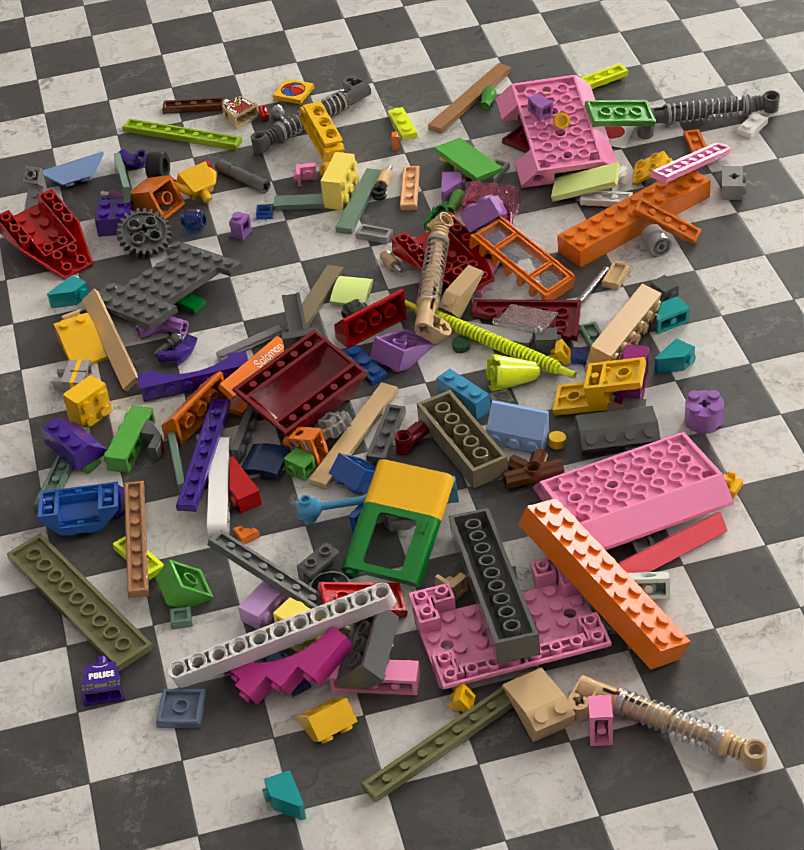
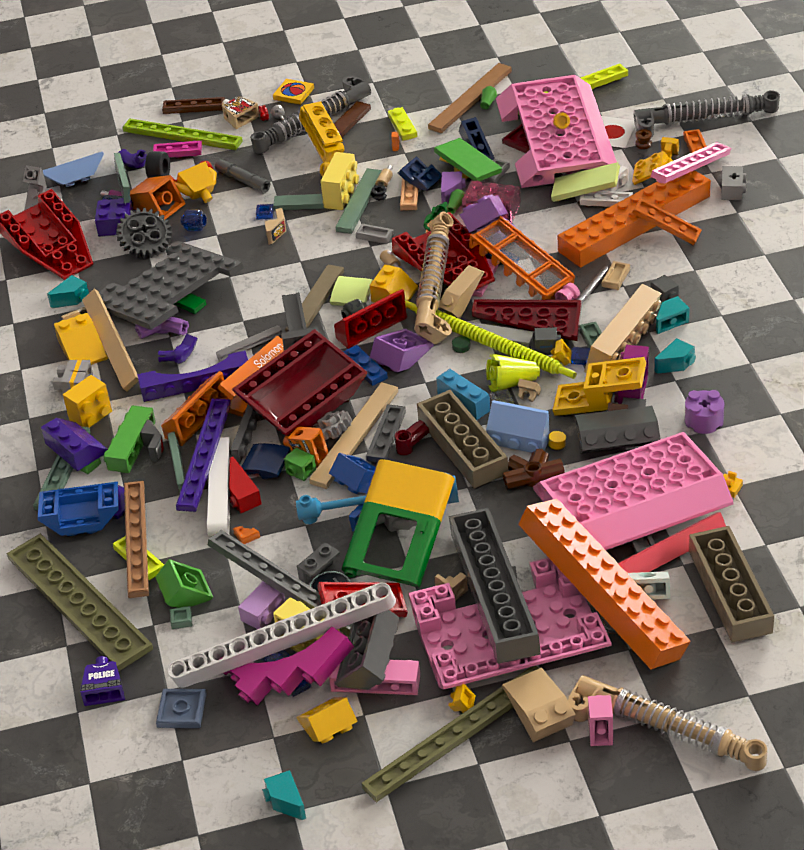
dark grey bar [153,333,184,356] -> none
medium lavender brick [229,212,252,240] -> none
bright pink bracket [293,162,317,187] -> none
clear piece [492,304,558,334] -> none
medium lavender brick [528,93,553,121] -> none
bright green tile [585,100,656,127] -> none
light grey wheel [641,224,672,257] -> none
white plate [736,113,768,139] -> none
none -> dark pink plate [153,141,202,158]
none -> tan slope [264,208,286,245]
none -> reddish brown tile [334,101,371,137]
none -> yellow slope [369,264,418,302]
none -> dark blue slope [398,156,442,191]
none -> dark blue slope [459,117,495,160]
none -> tan tile [518,379,541,402]
none -> bright pink wheel [555,283,580,300]
none -> reddish brown wheel [635,129,652,149]
none -> yellow tile [661,137,679,158]
none -> dark tan brick [689,526,774,643]

